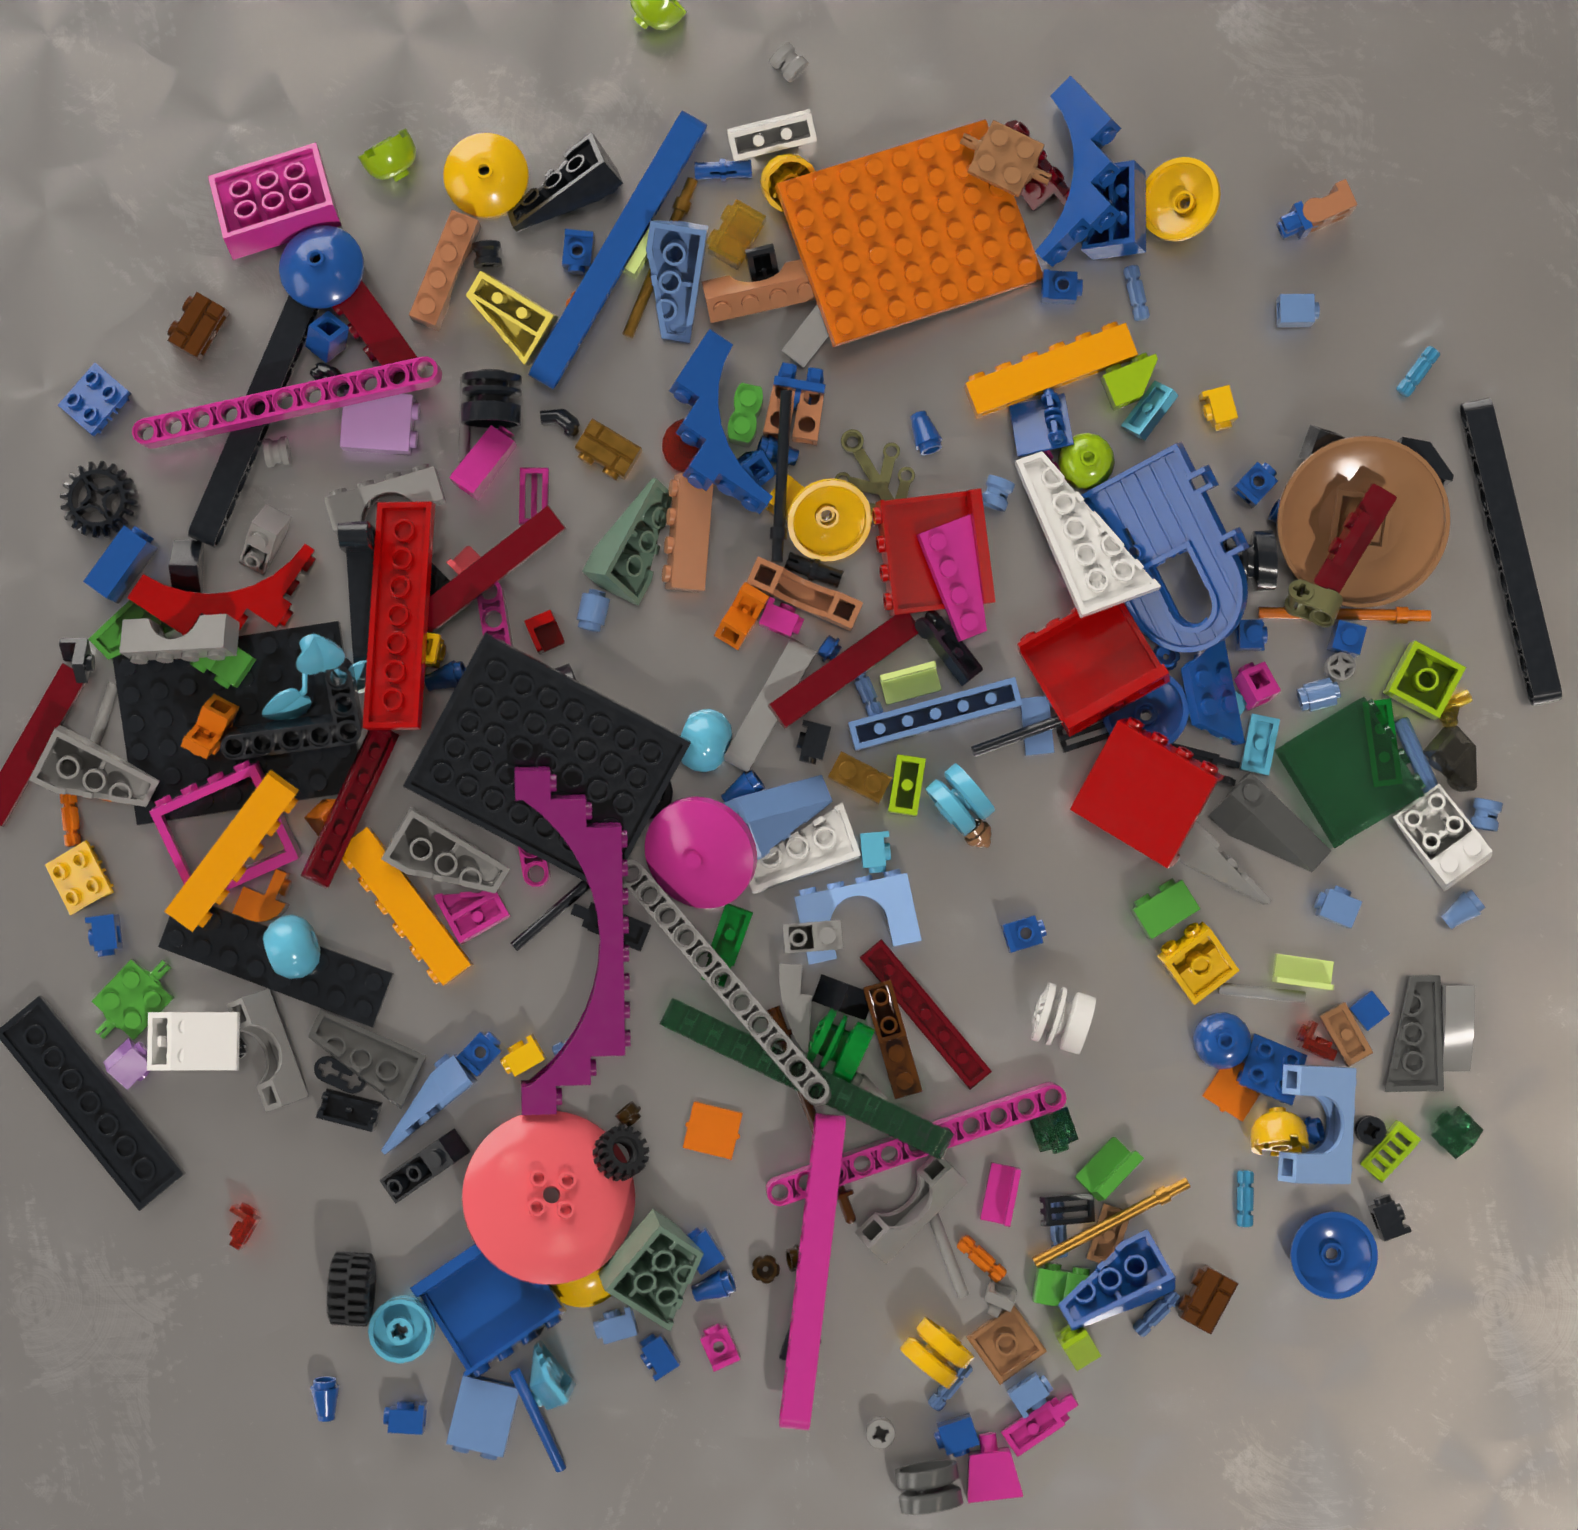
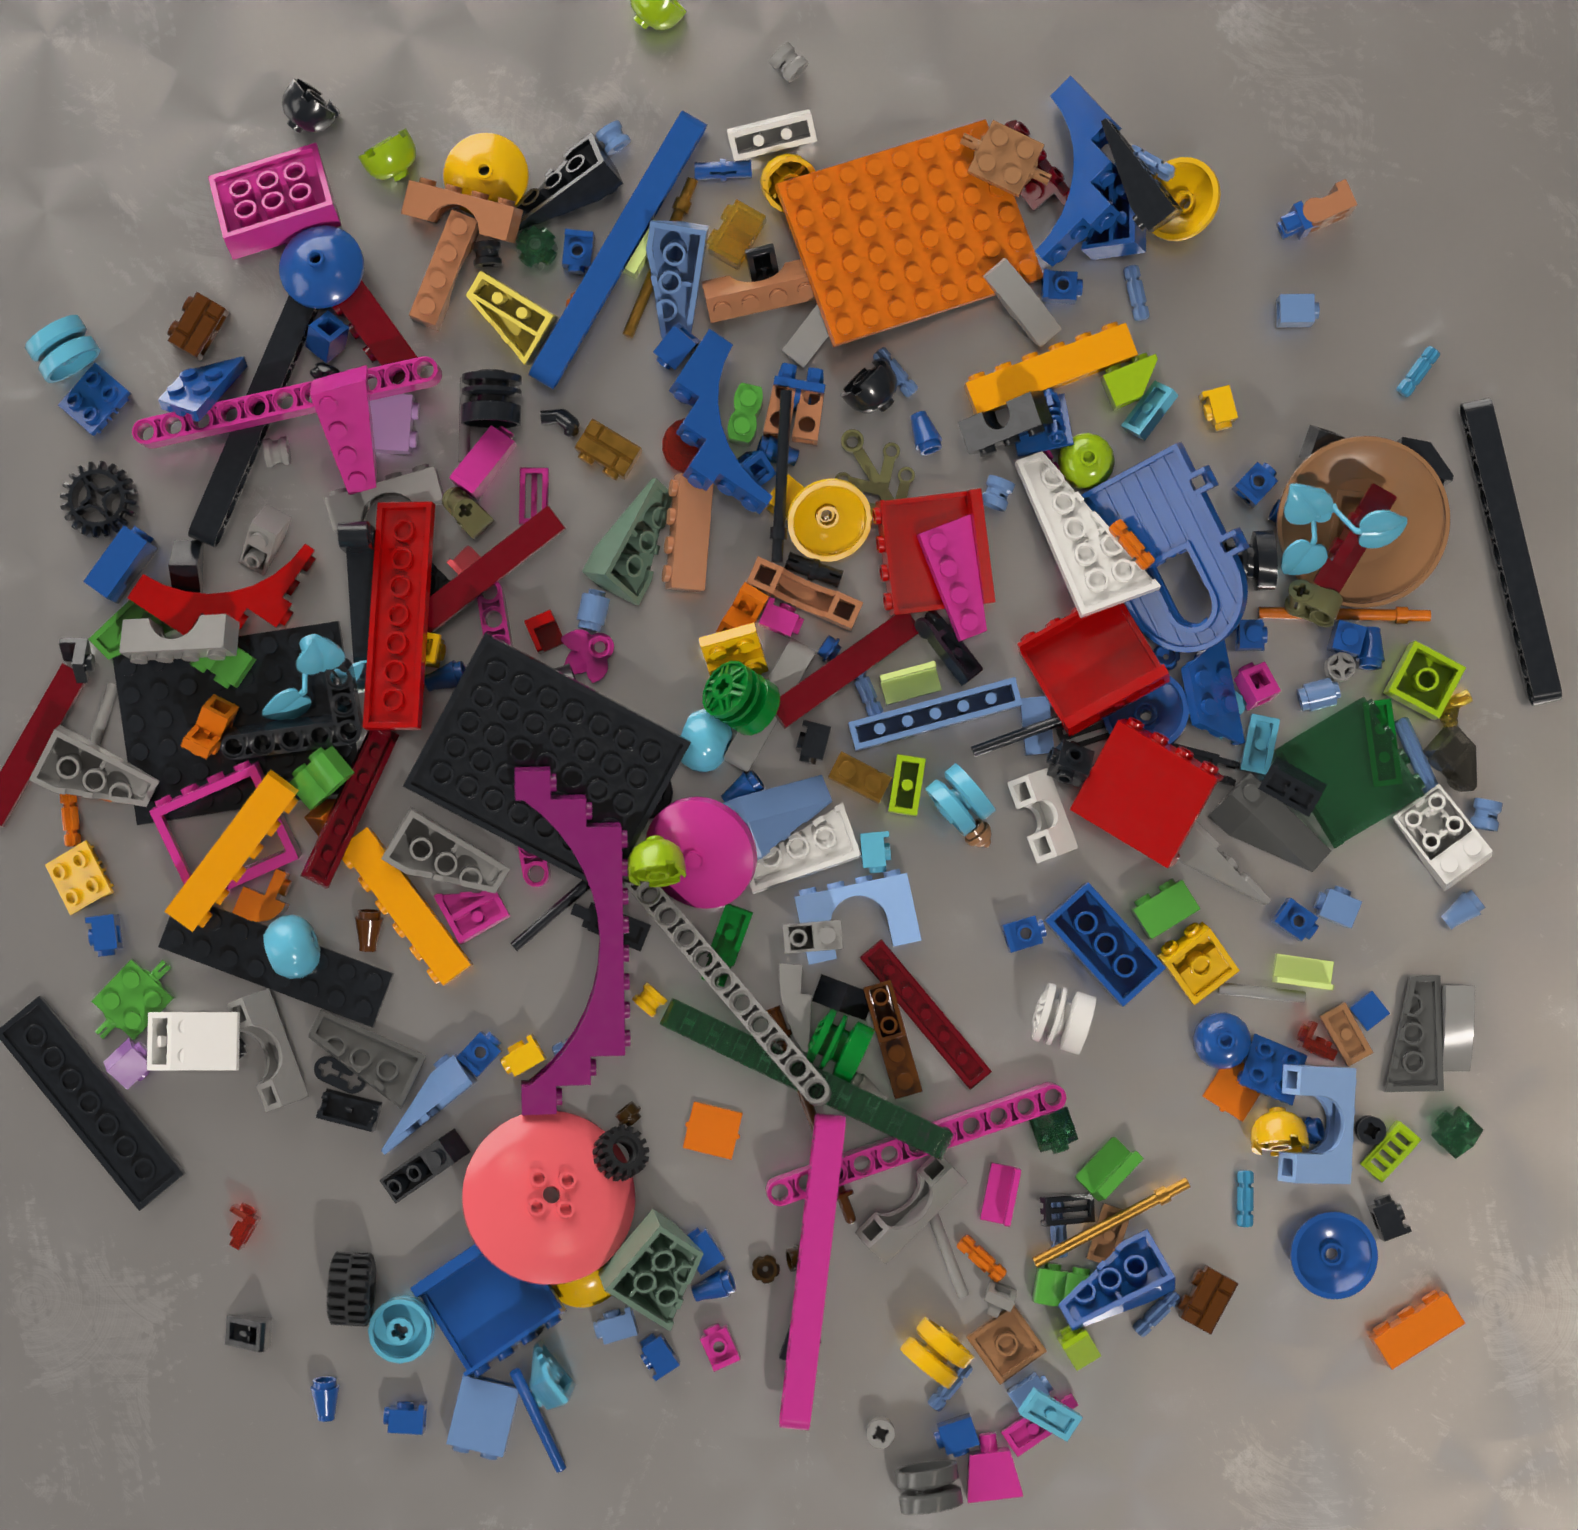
none -> medium azure wheel [25,315,101,383]
none -> blue wing [158,357,248,422]
none -> black slope [225,1315,272,1352]
none -> black cylinder [282,78,340,133]
none -> bright green brick [290,746,355,811]
none -> dark pink wedge [310,365,377,495]
none -> reddish brown cone [355,909,384,952]
none -> nougat arch [401,177,523,244]
none -> olive piece [442,487,495,540]
none -> clear green brick [516,225,558,271]
none -> dark pink plate [561,629,614,683]
none -> medium blue wheel [595,120,631,156]
none -> lime cylinder [628,836,686,887]
none -> yellow wheel [632,982,668,1018]
none -> blue brick [653,323,700,370]
none -> yellow plate [698,623,769,676]
none -> green wheel [702,661,780,736]
none -> black cylinder [840,358,898,413]
none -> medium blue axle [873,347,918,397]
none -> arch [958,391,1054,457]
none -> light grey slope [983,258,1062,347]
none -> white arch [1007,767,1078,863]
none -> medium azure plate [1018,1387,1083,1442]
none -> blue brick [1043,882,1166,1007]
none -> black brick [1046,739,1095,787]
none -> black wedge [1101,118,1184,232]
none -> orange axle [1109,519,1155,570]
none -> medium blue axle [1132,145,1175,182]
none -> black hinge [1258,757,1327,817]
none -> blue brick [1271,898,1319,941]
none -> medium azure plant [1281,483,1408,575]
none -> blue cone [1356,626,1385,670]
none -> orange brick [1368,1290,1466,1370]

